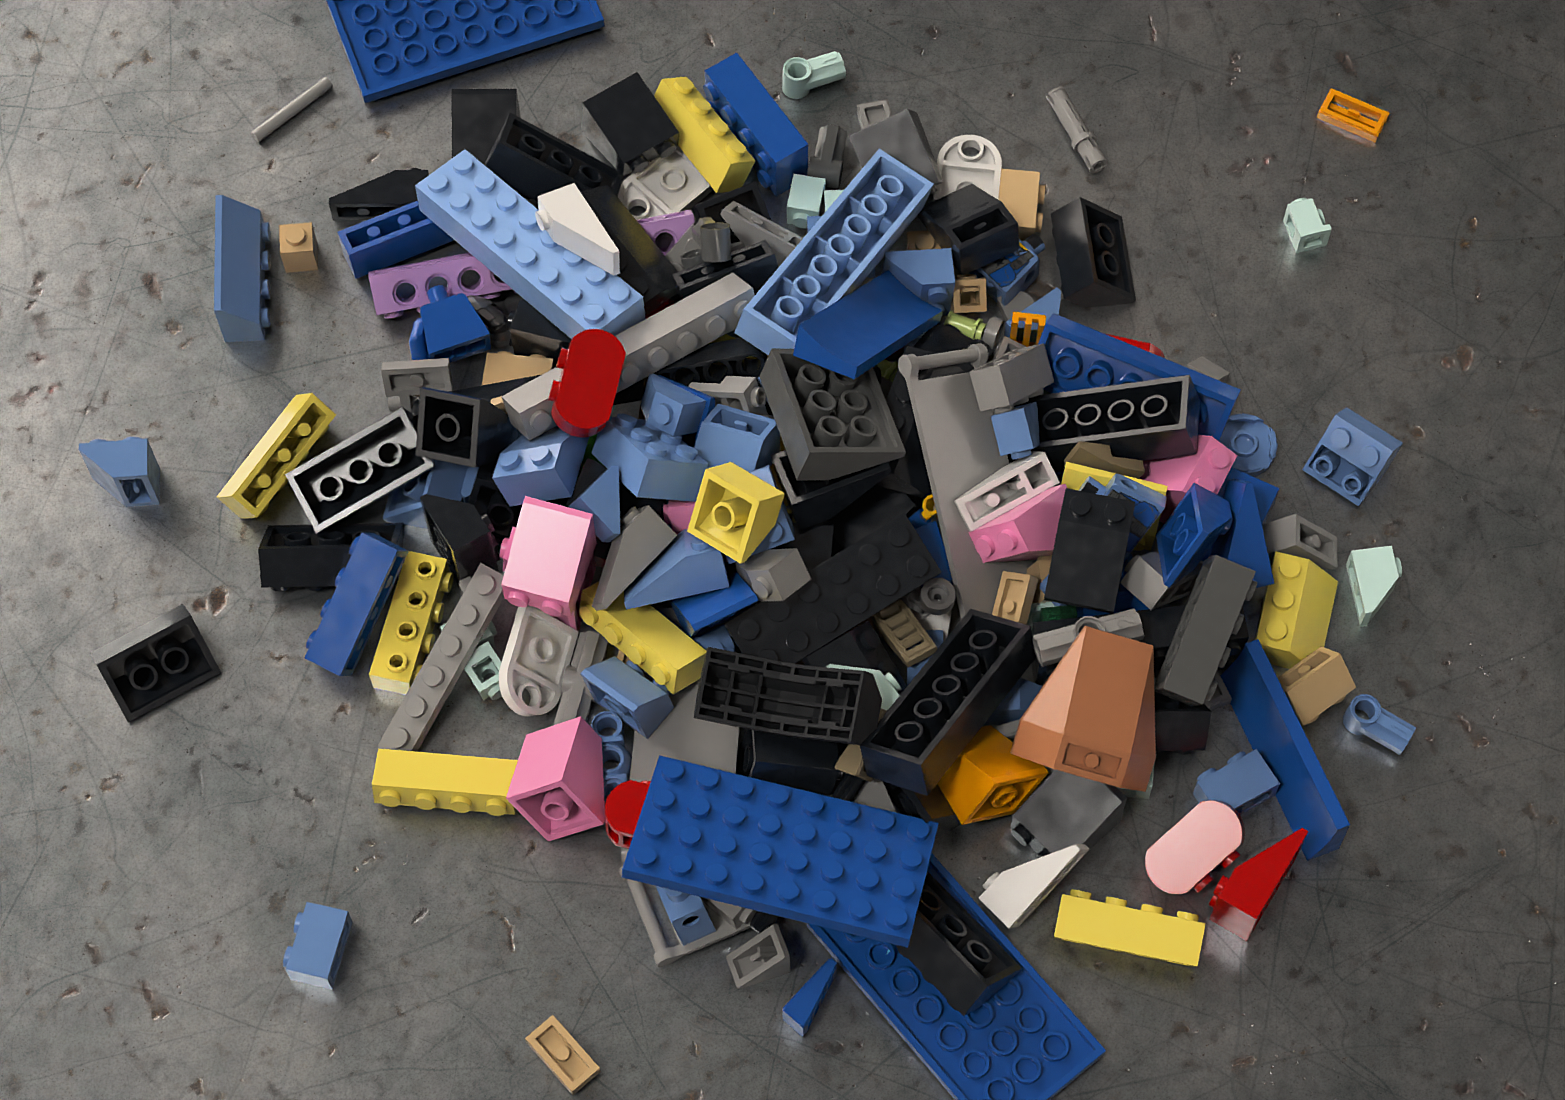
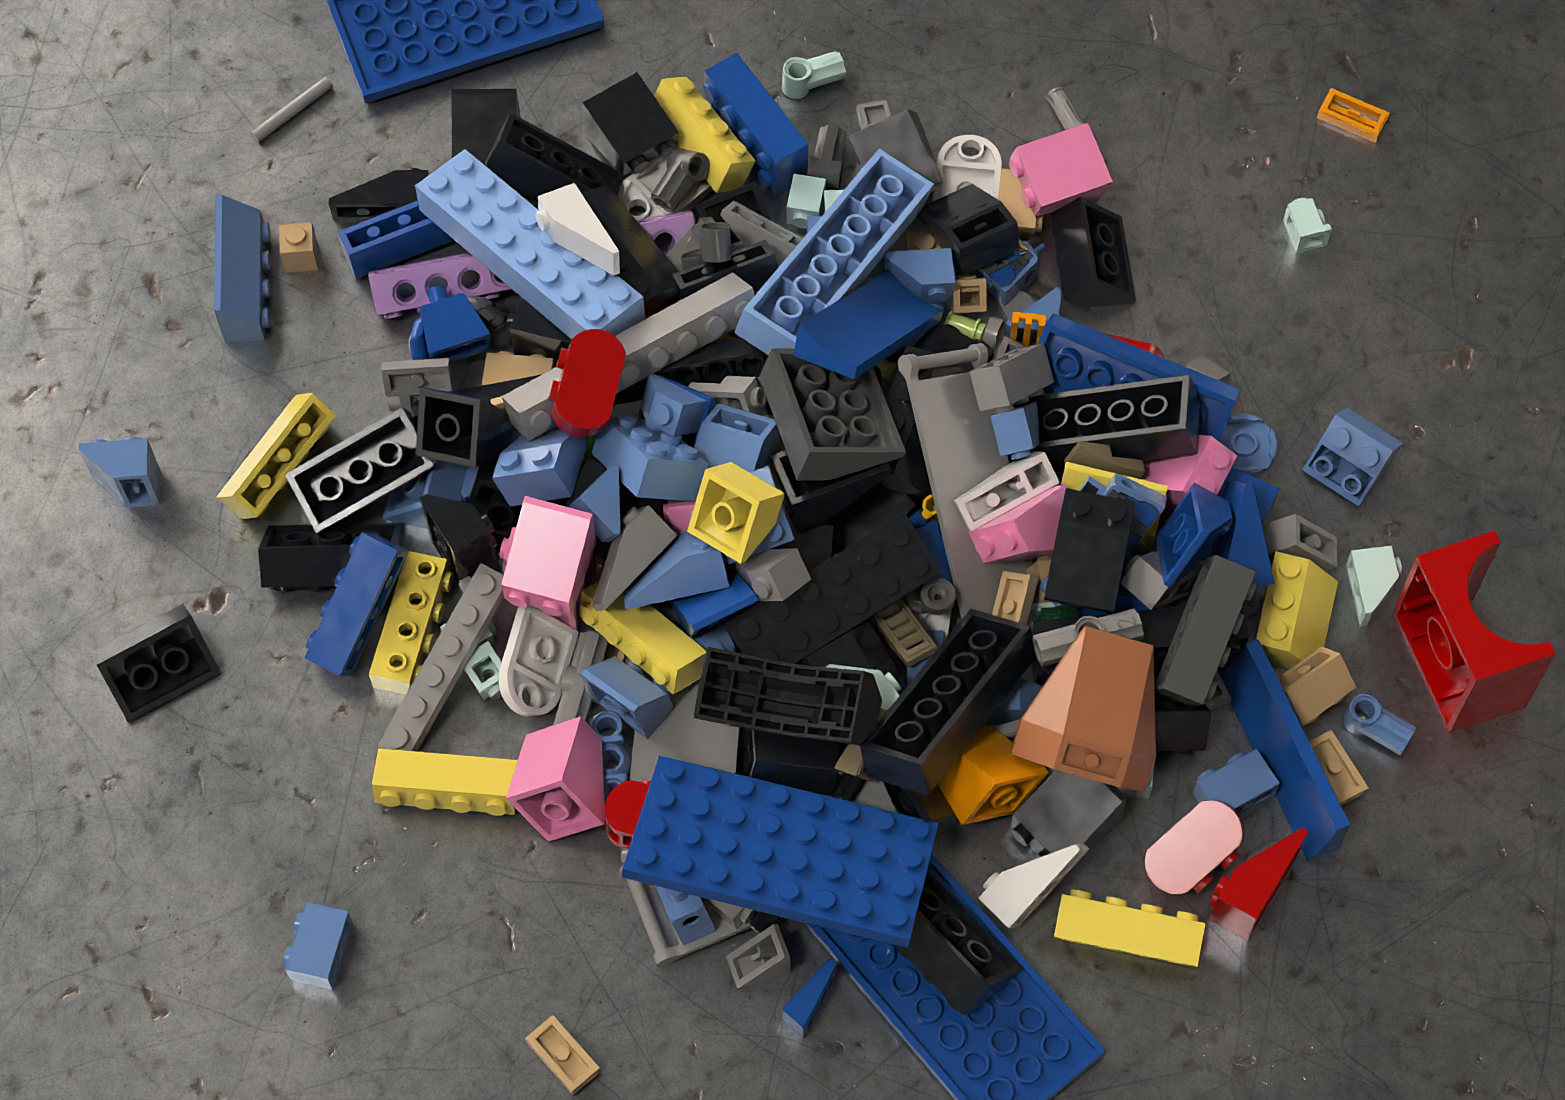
none -> dark grey piece [651,148,710,213]
none -> bright pink slope [1009,123,1113,216]
none -> tan plate [1309,730,1369,806]
none -> red piece [1393,530,1556,733]

